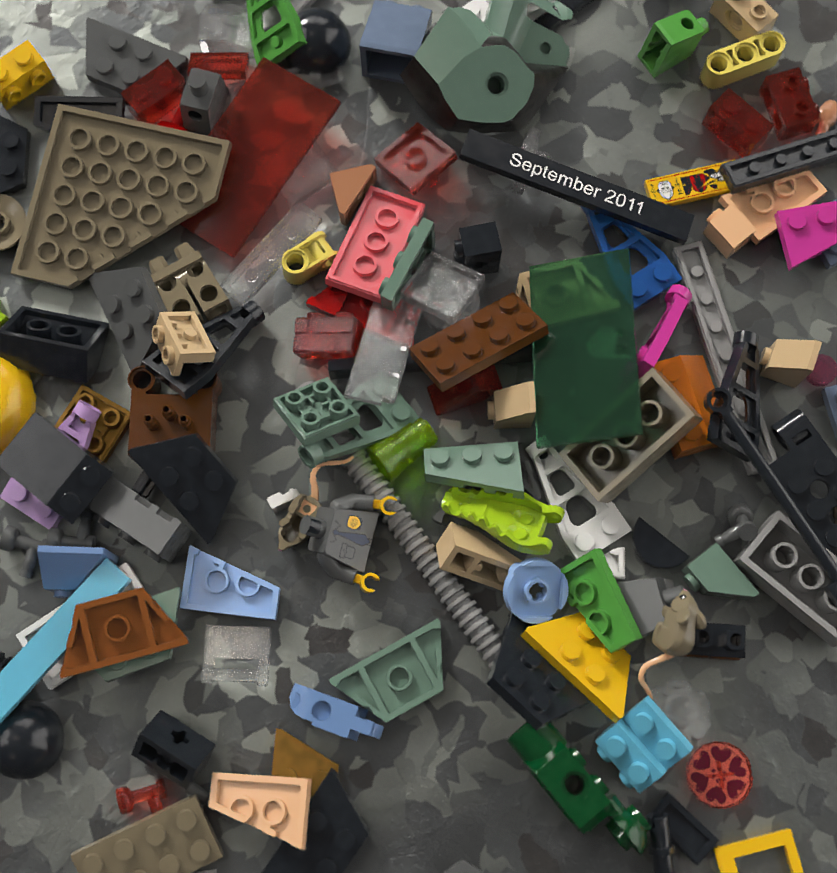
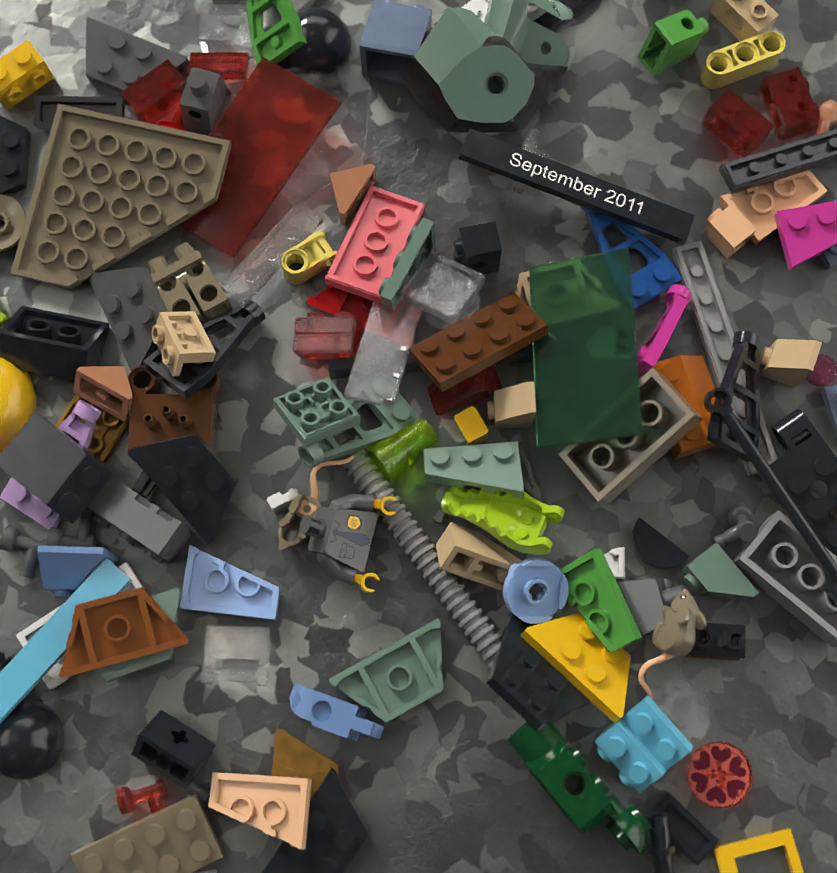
clear red hinge [374,122,458,196] -> none
white plate [525,436,632,560] -> none
tile [644,159,766,206] -> none
none -> nougat slope [73,366,133,422]
none -> yellow slope [454,406,489,445]

